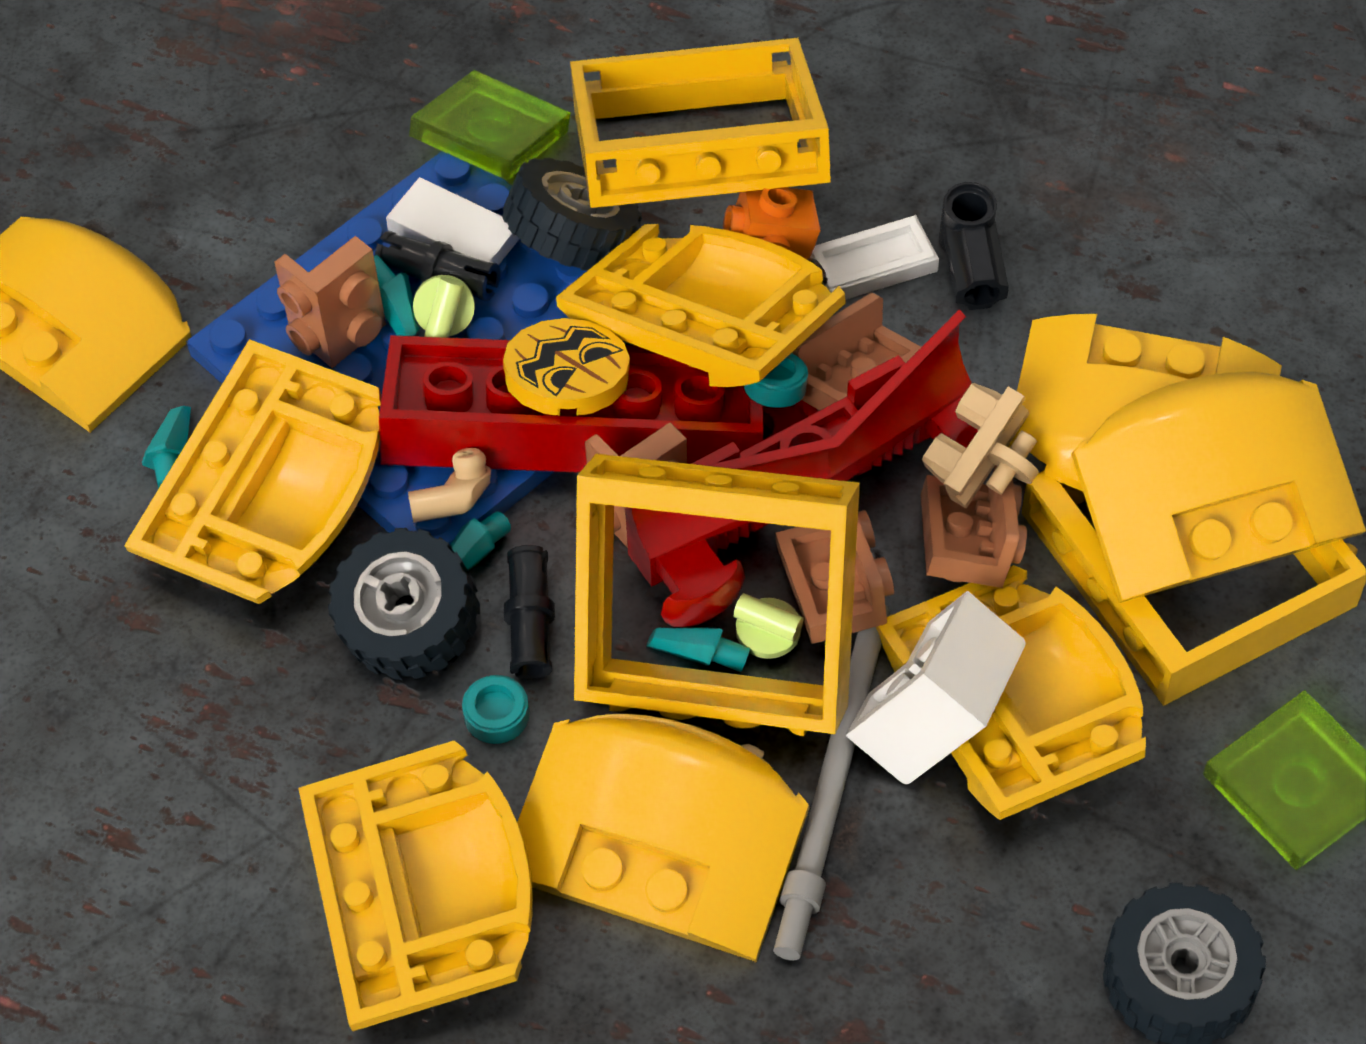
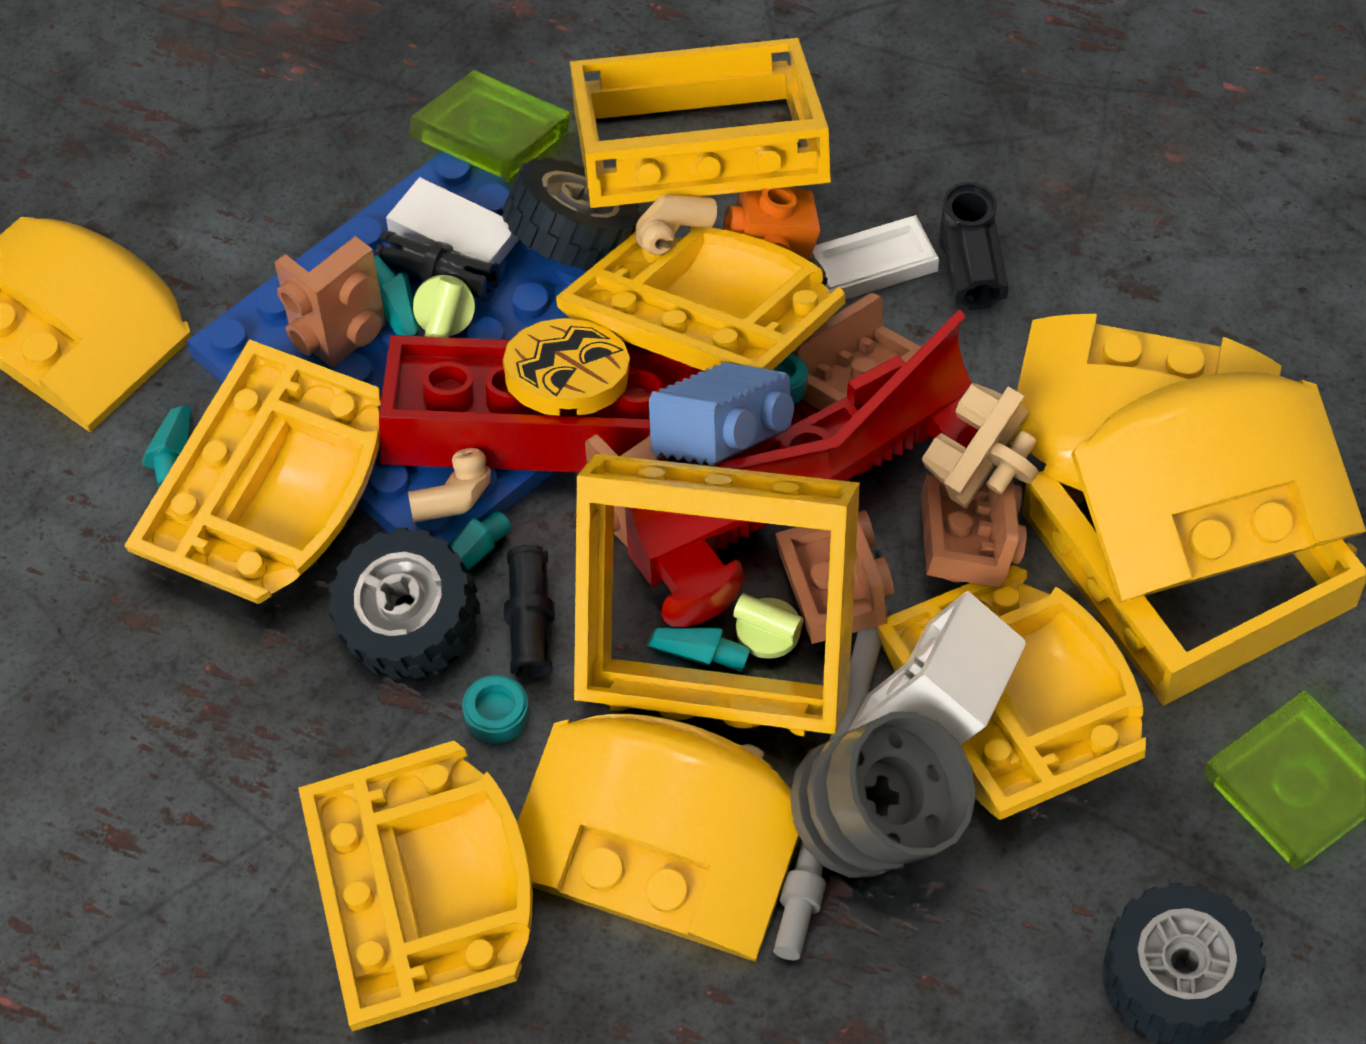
none -> tan arm [635,194,717,255]
none -> medium blue brick [649,362,794,466]
none -> dark grey wheel [790,712,976,878]

